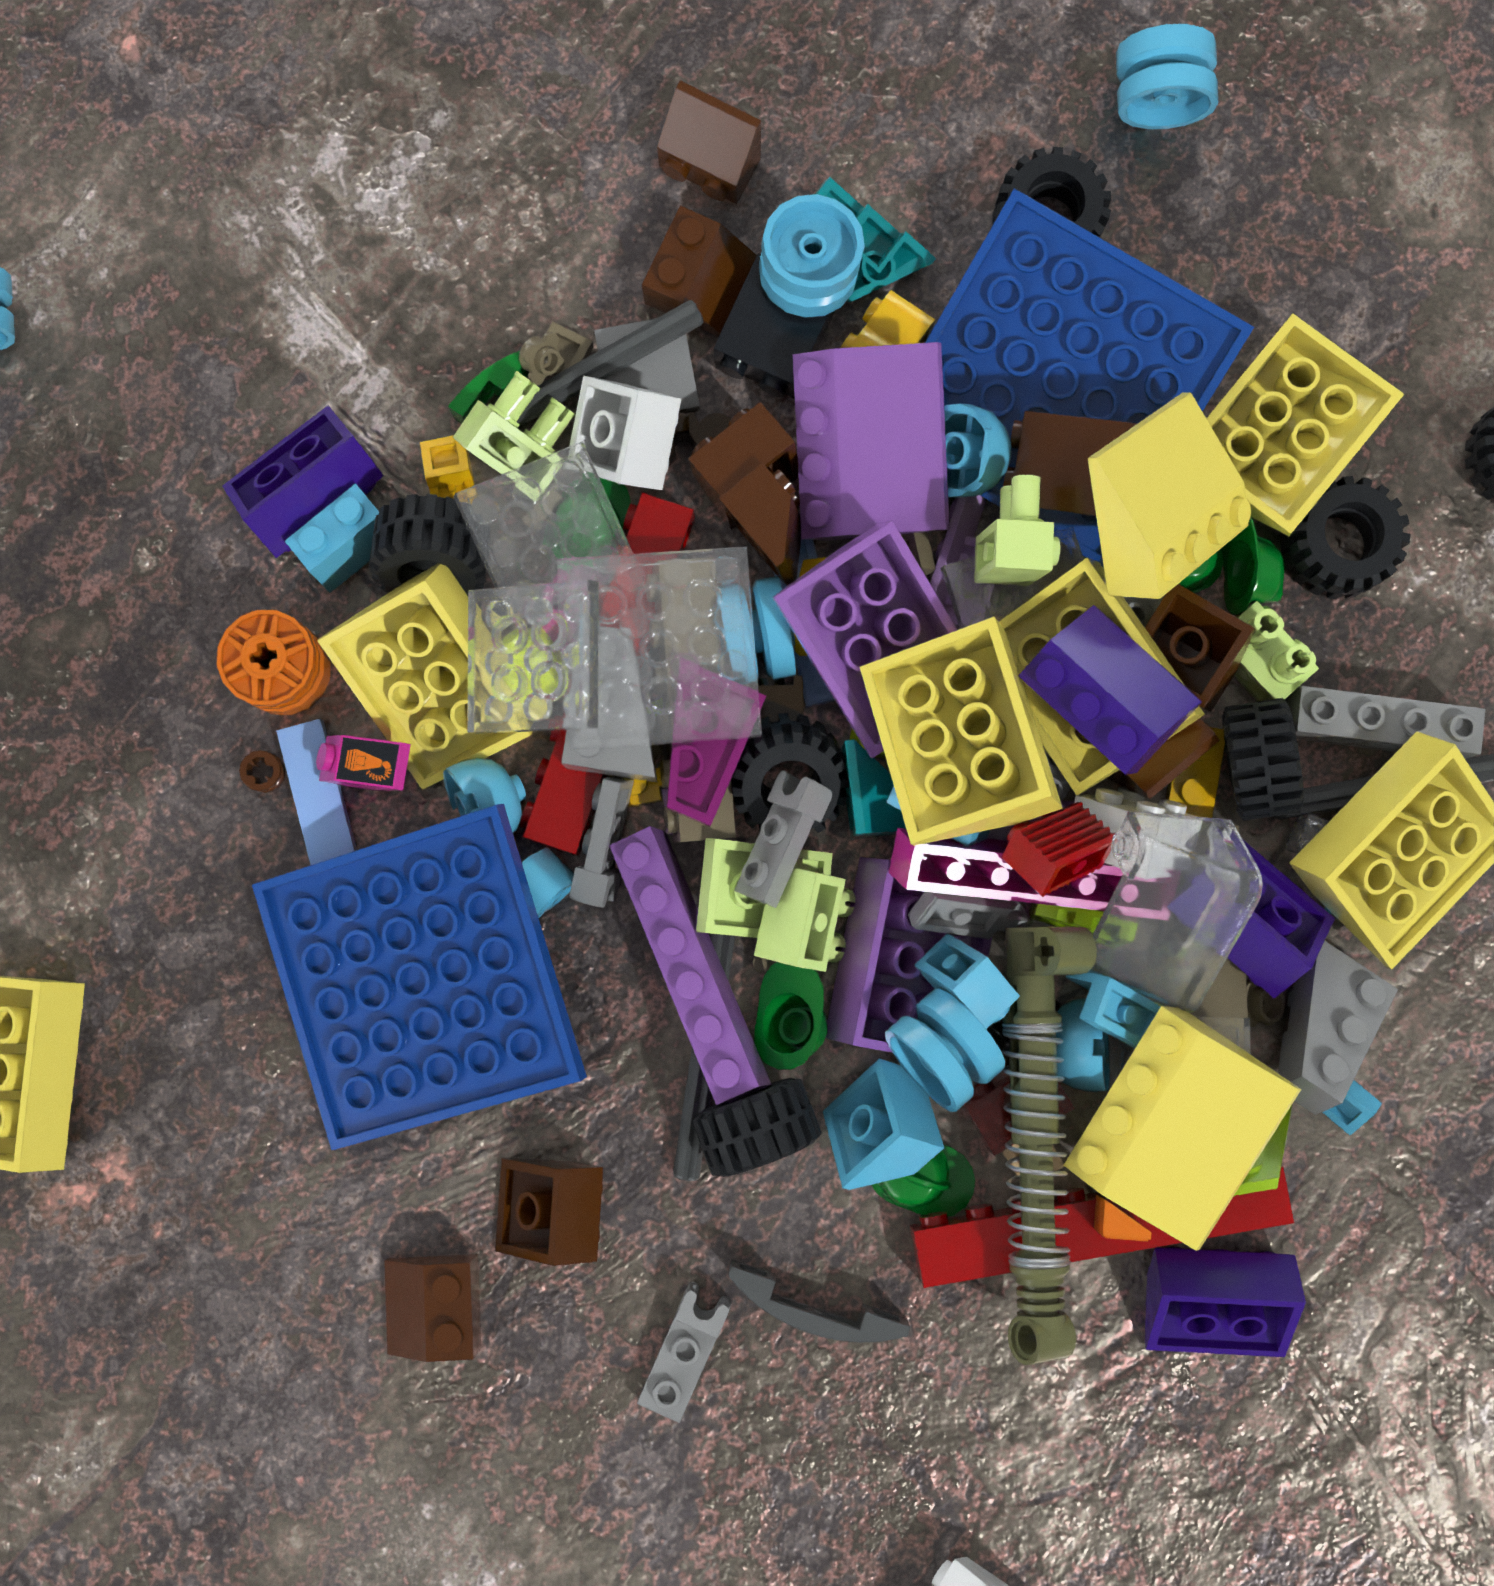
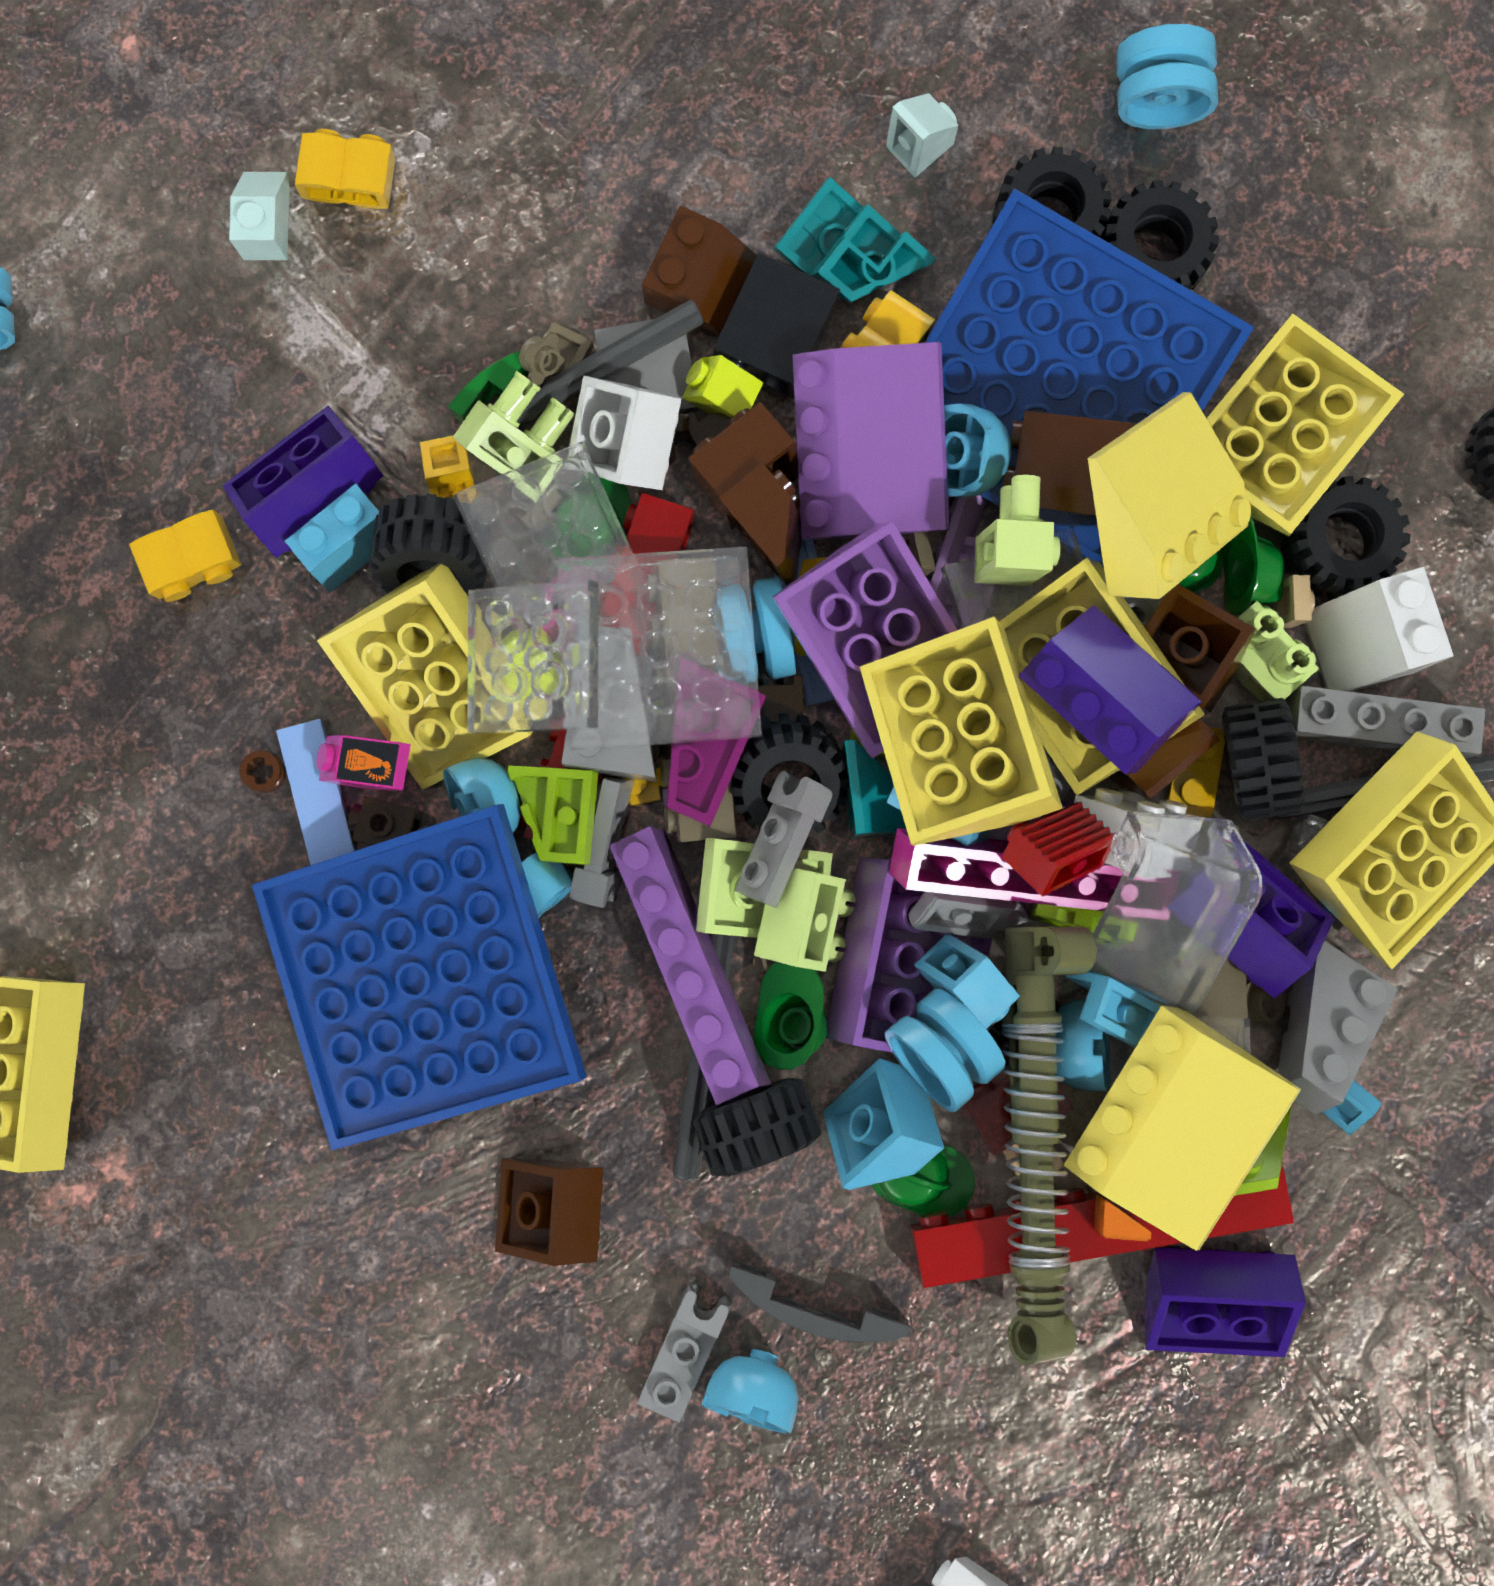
orange wheel [217,610,331,715] -> none
reddish brown slope [384,1254,481,1362] -> none
slope [657,80,761,204] -> none
medium azure wheel [759,194,865,318] -> none
none -> yellow brick [129,509,242,602]
none -> light aqua slope [229,172,290,260]
none -> yellow brick [295,129,396,209]
none -> dark brown brick [348,796,424,845]
none -> lime wing [508,765,599,865]
none -> neon yellow brick [682,355,763,419]
none -> medium azure cylinder [701,1349,799,1434]
none -> light aqua slope [886,93,959,178]
none -> black tyre [1100,180,1219,290]
none -> tan plate [1273,575,1315,628]
none -> white slope [1304,567,1454,692]

